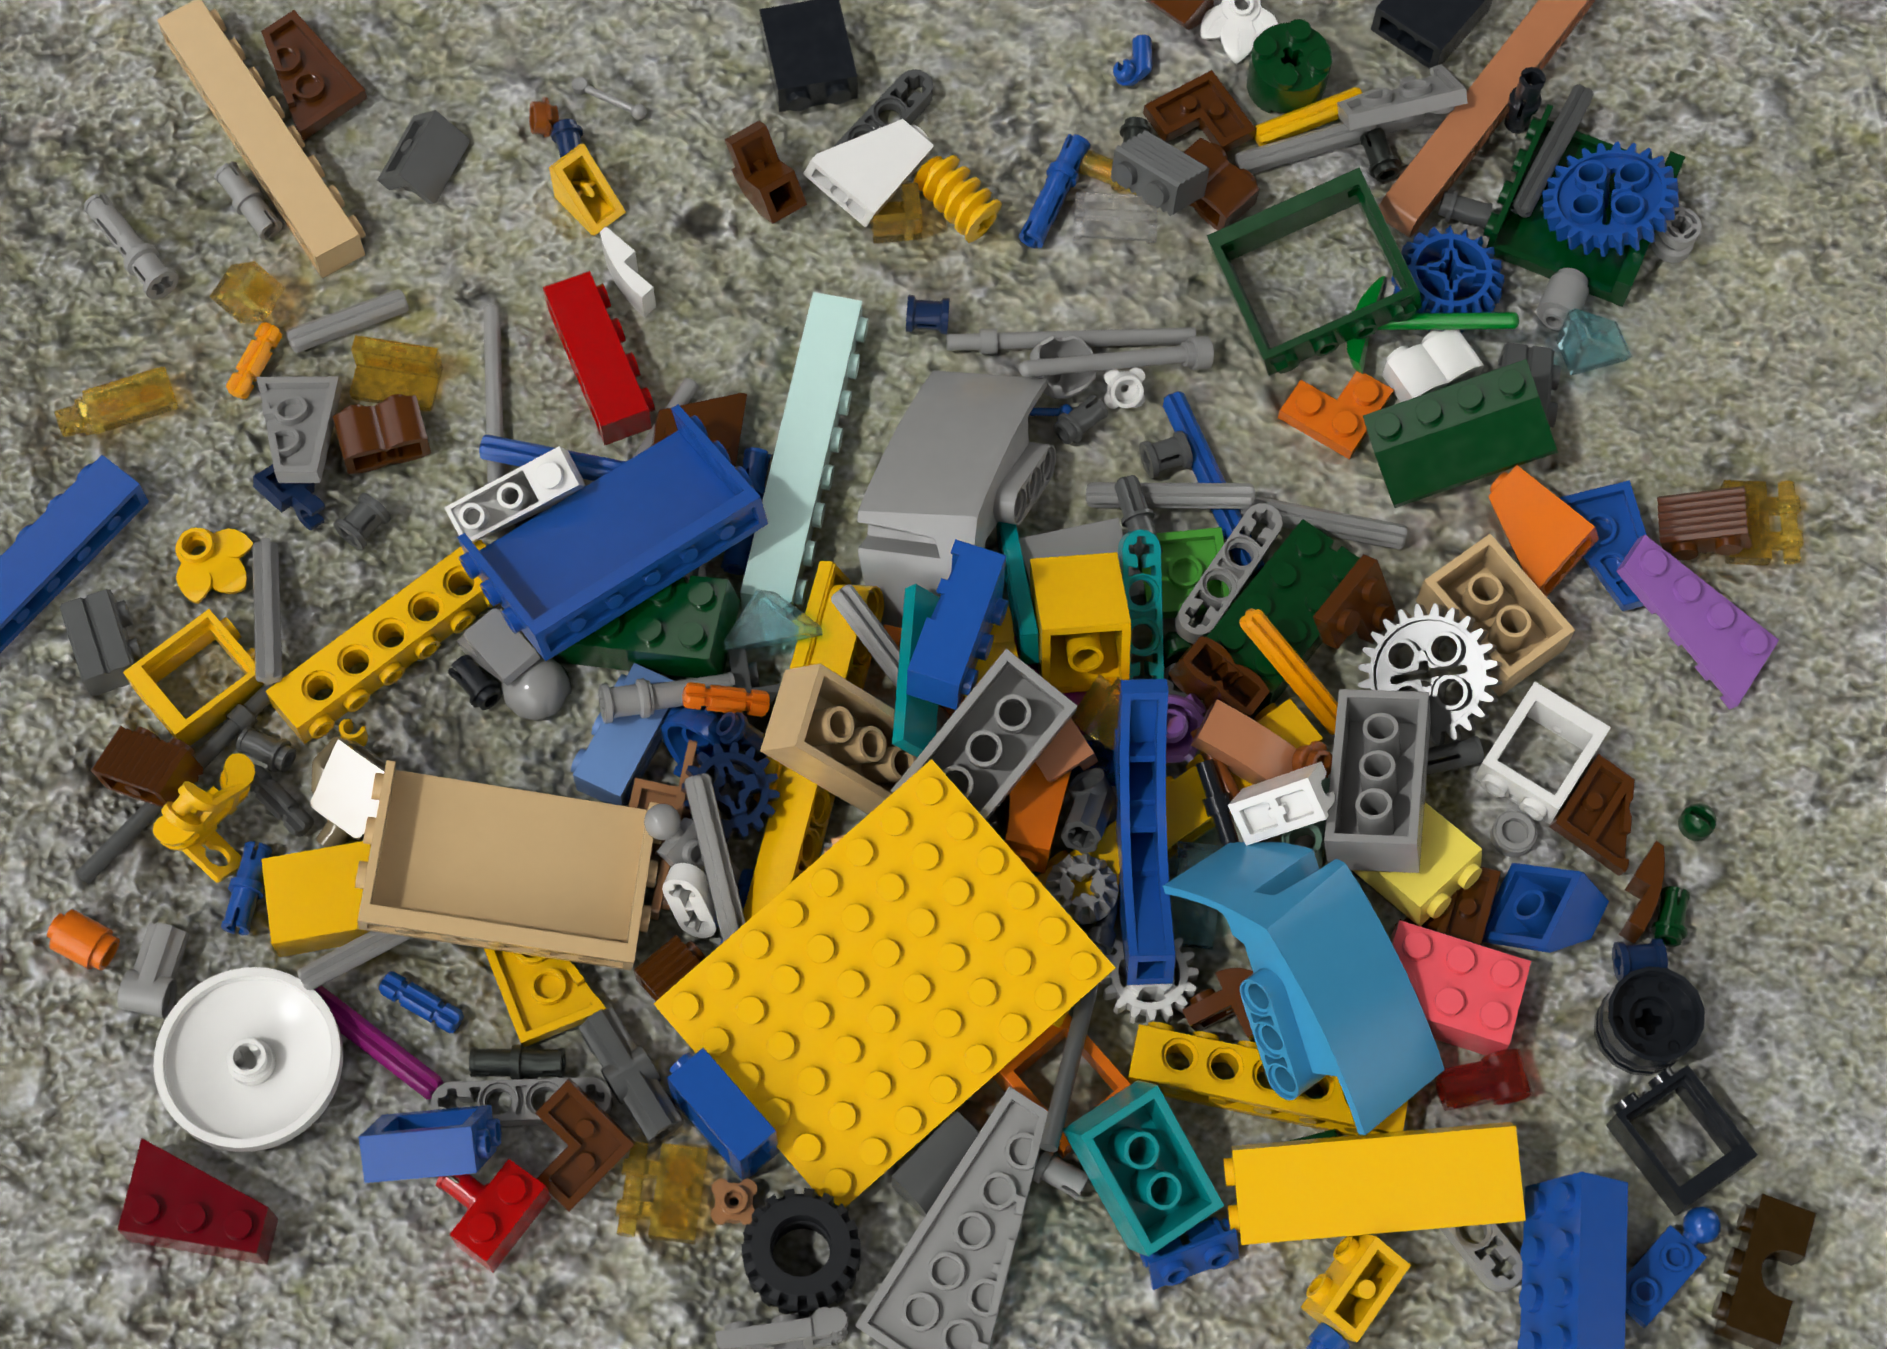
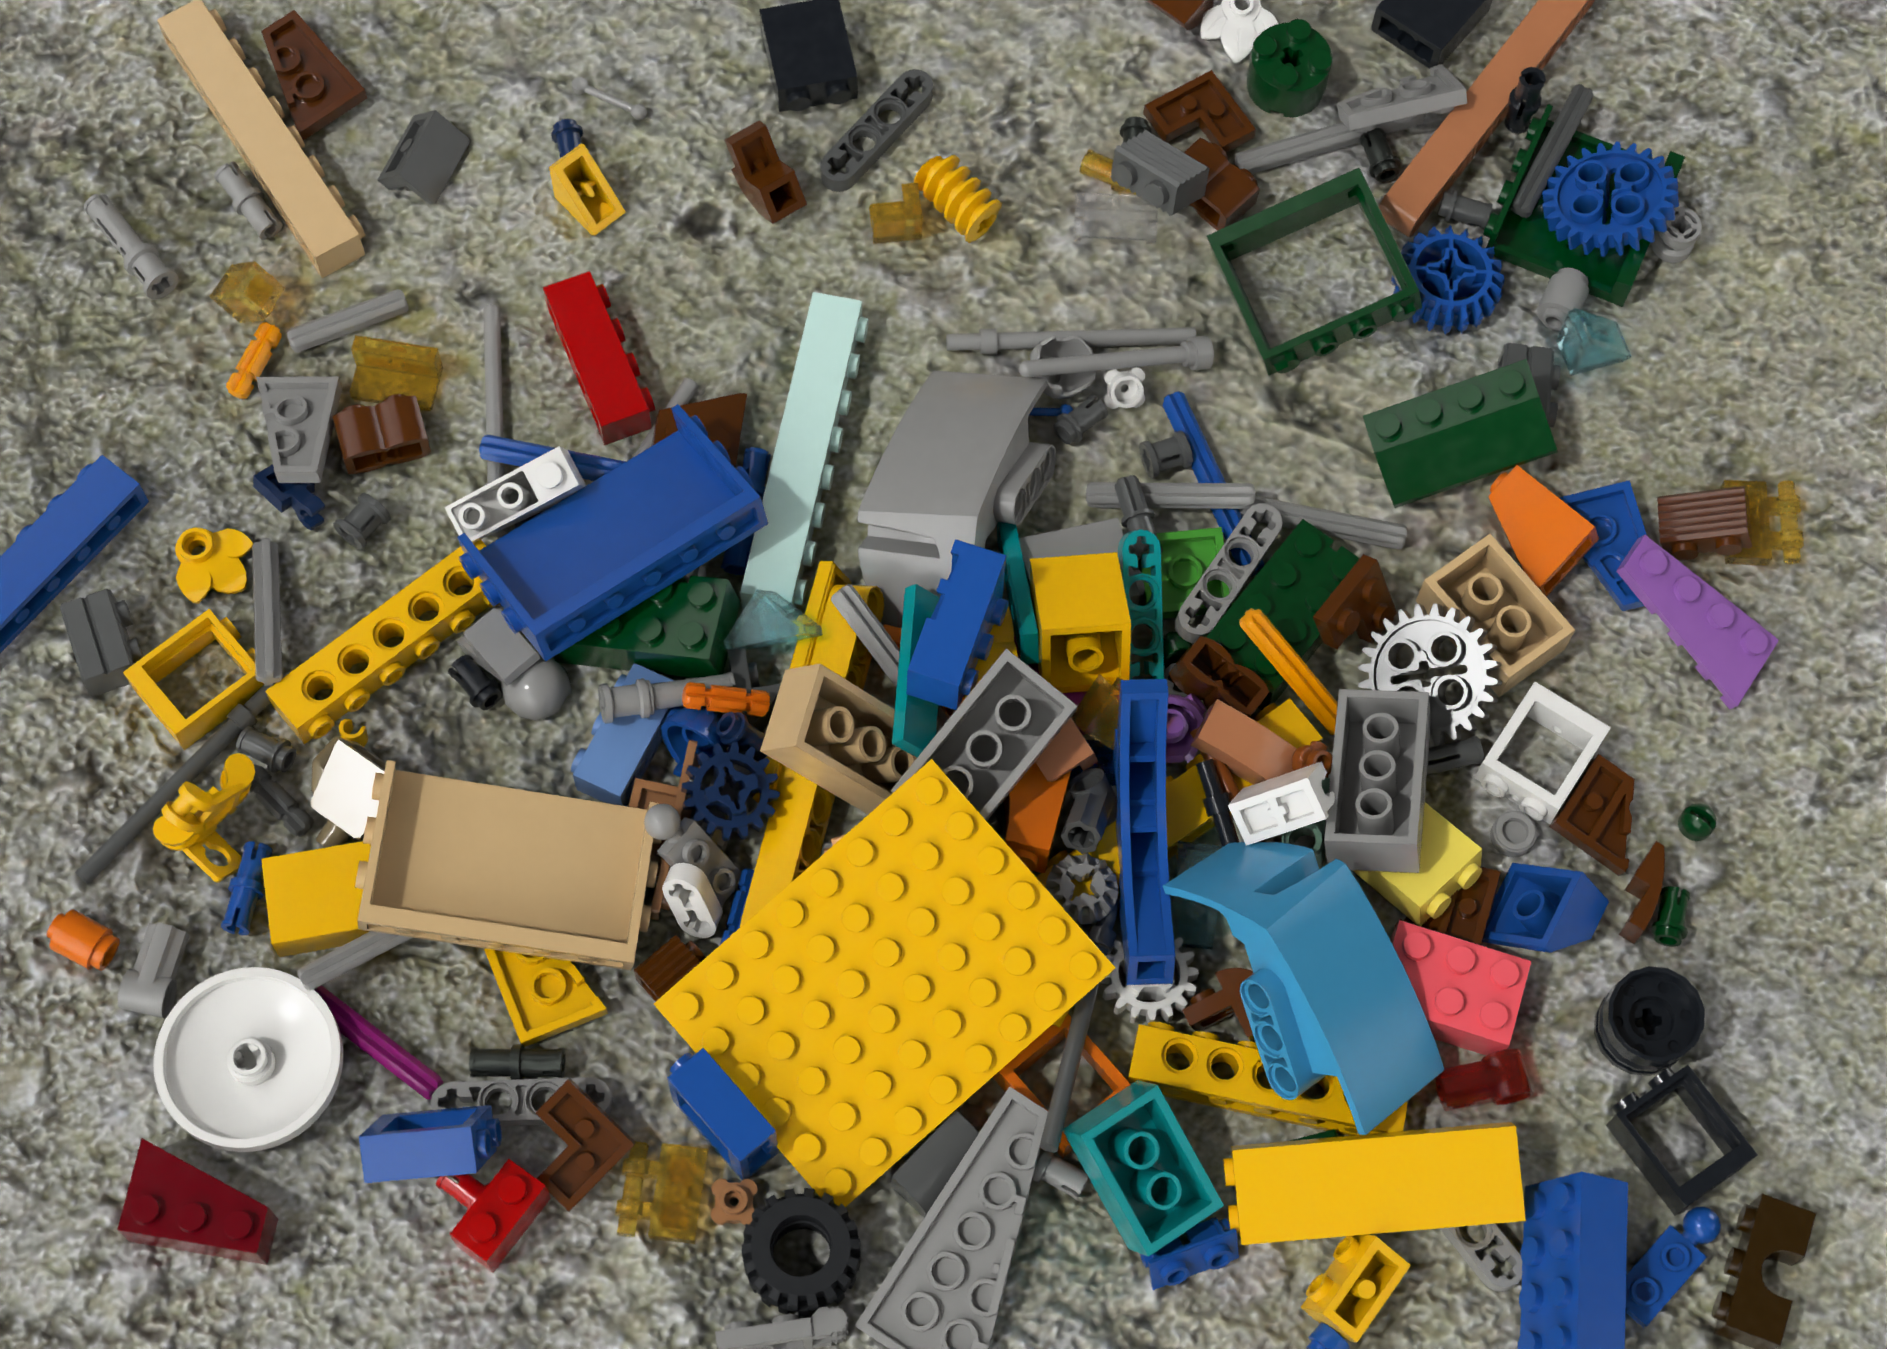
clear yellow hinge [54,366,179,437] -> none
reddish brown brick [91,726,203,808] -> none
blue axle [379,971,464,1033] -> none
dark orange plate [529,97,559,137] -> none
dark grey piece [579,1007,684,1144] -> none
white slope [600,226,656,318] -> none
light grey axle [684,773,746,942] -> none
white slope [803,119,934,228] -> none
dark blue bush [906,295,950,334] -> none
blue pin [1019,134,1091,249] -> none
blue arm [1113,35,1153,87] -> none
yellow axle [1254,87,1362,146] -> none
orange plate [1278,371,1394,460] -> none
green piece [1347,276,1519,374] -> none
white brick [1382,330,1484,402] -> none
dark blue bush [1612,938,1668,982] -> none

